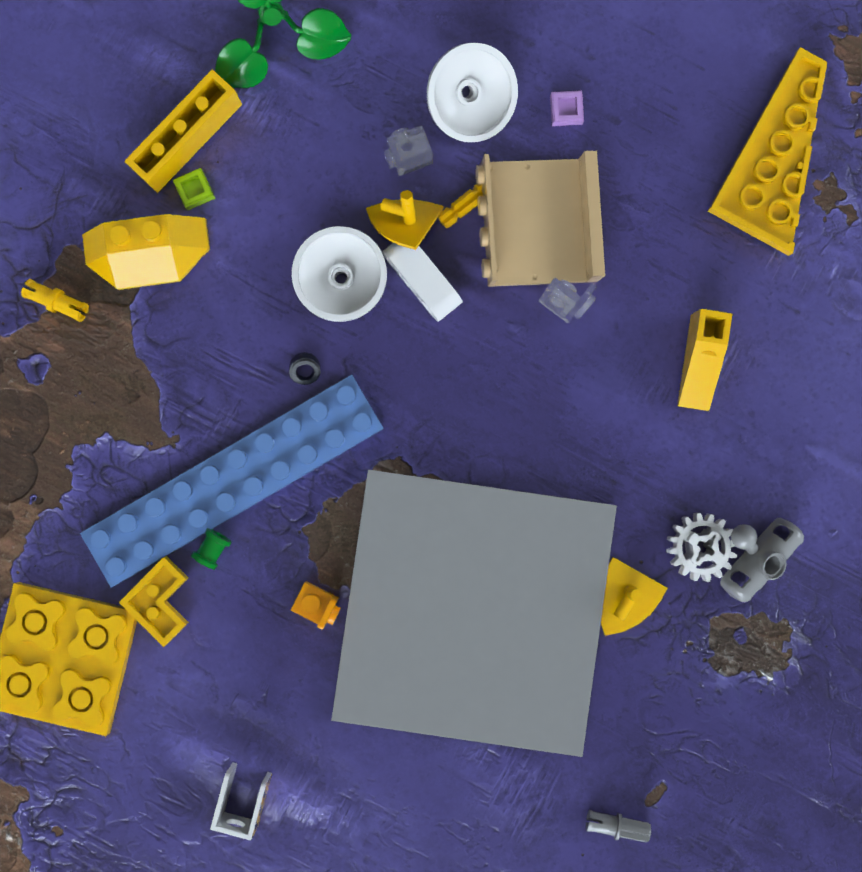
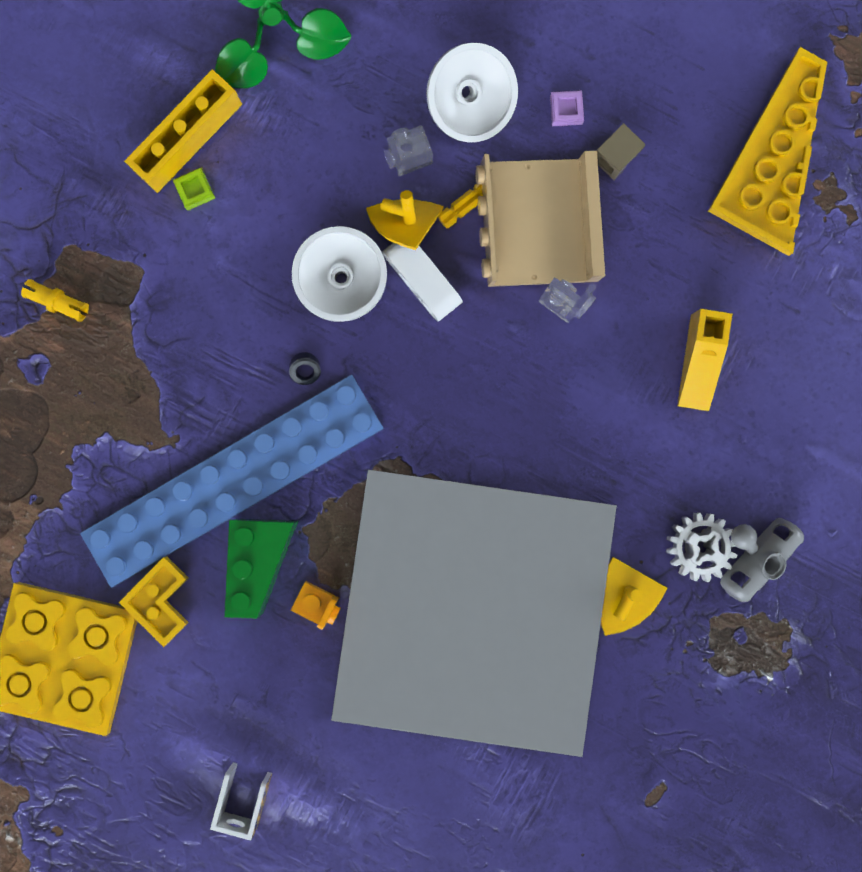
yellow wedge [82,214,210,290] -> none
green bush [191,528,232,570] -> none
light grey axle [586,810,651,843] -> none
none -> green wedge [224,519,299,619]
none -> dark tan panel [597,123,645,180]

